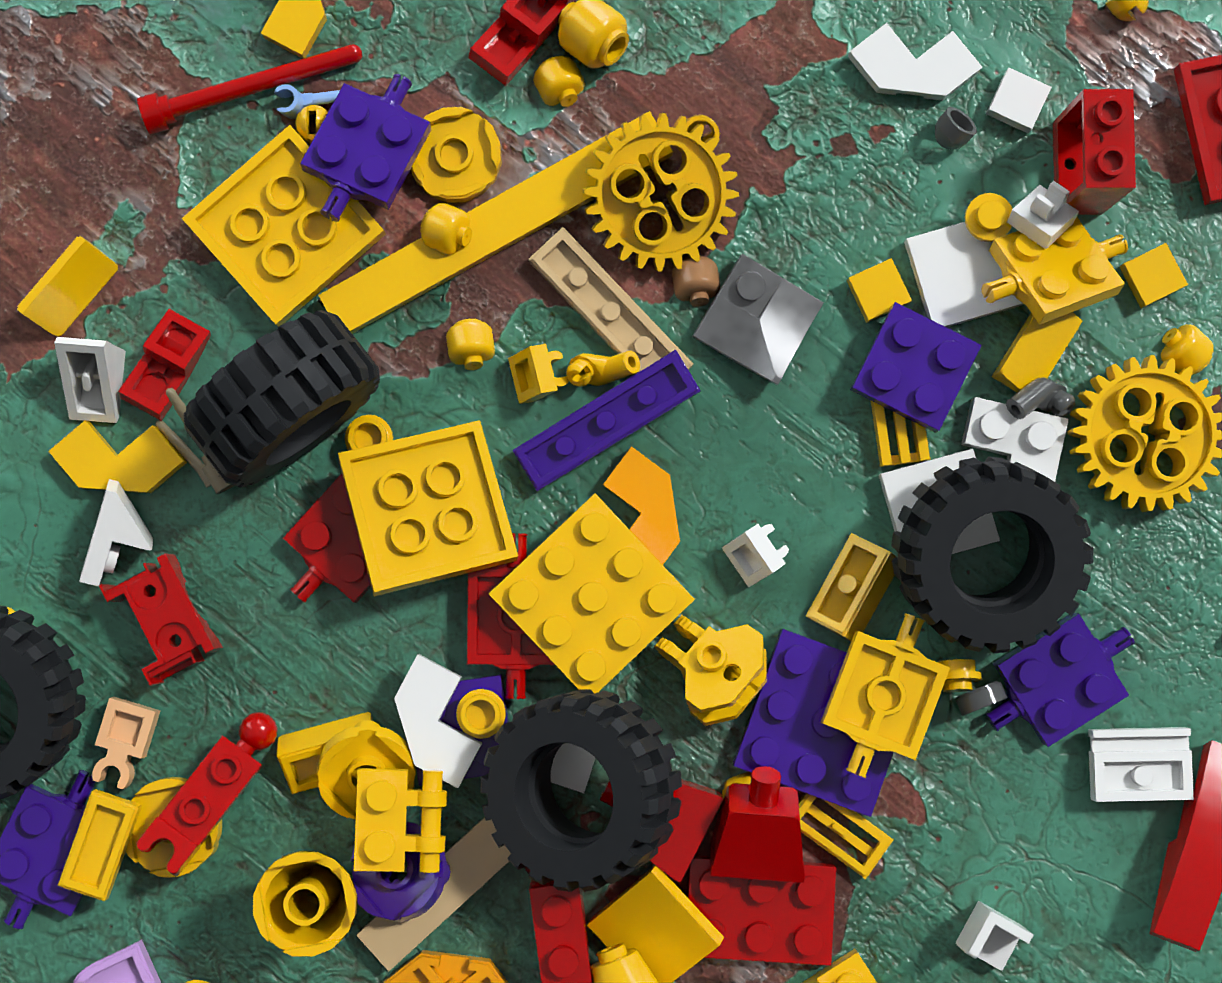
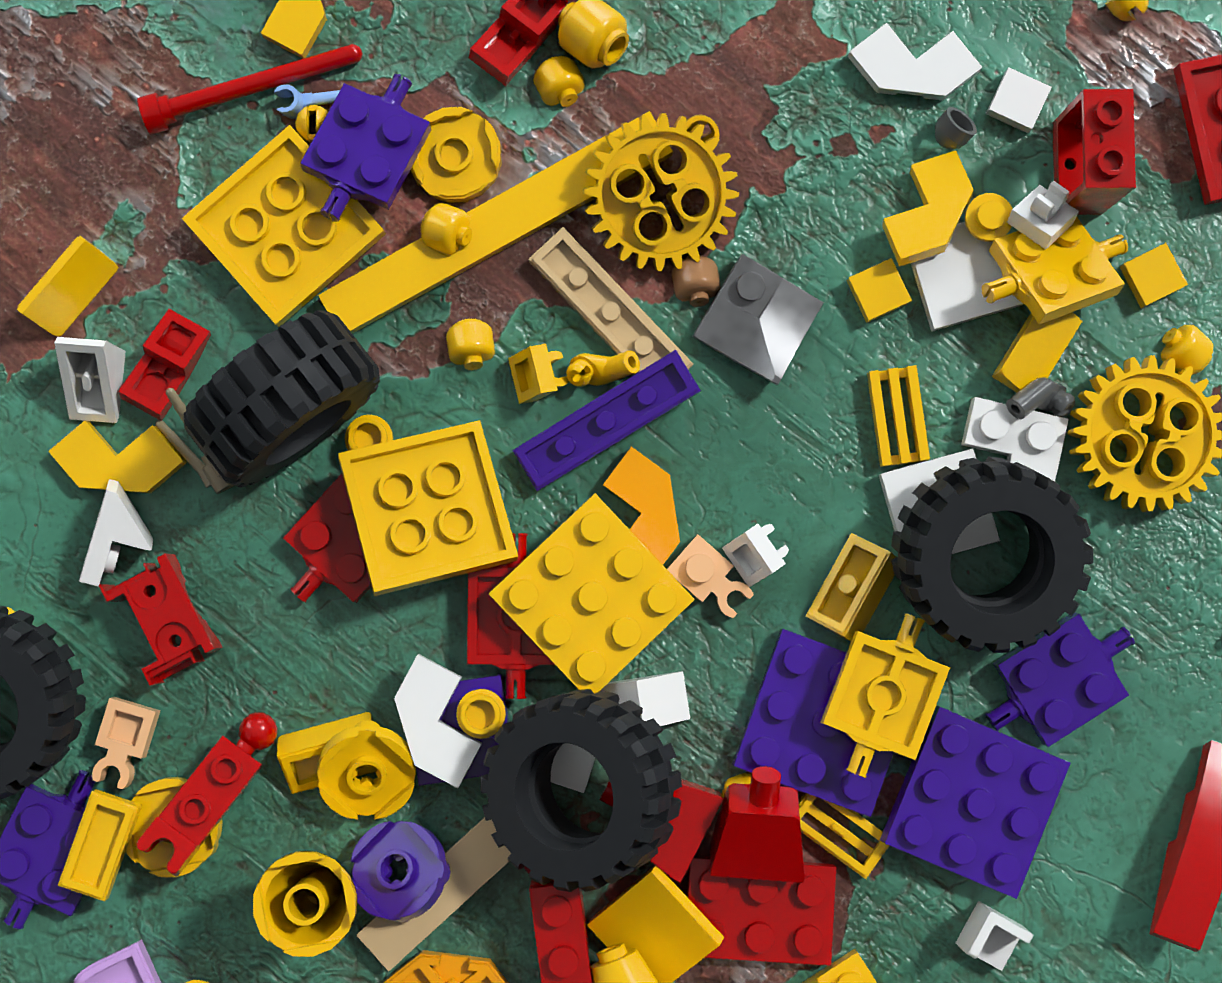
yellow plate [354,768,447,873] -> none
yellow hinge [654,615,767,726] -> none
dark purple plate [850,302,982,433] -> none
yellow plate [938,659,982,692] -> none
dark grey tile [955,681,1008,716] -> none
white plate [1088,727,1194,802] -> none
none -> white slope [599,671,690,726]
none -> light nougat plate [667,534,754,618]
none -> dark purple plate [880,706,1071,899]
none -> yellow tile [882,150,974,267]

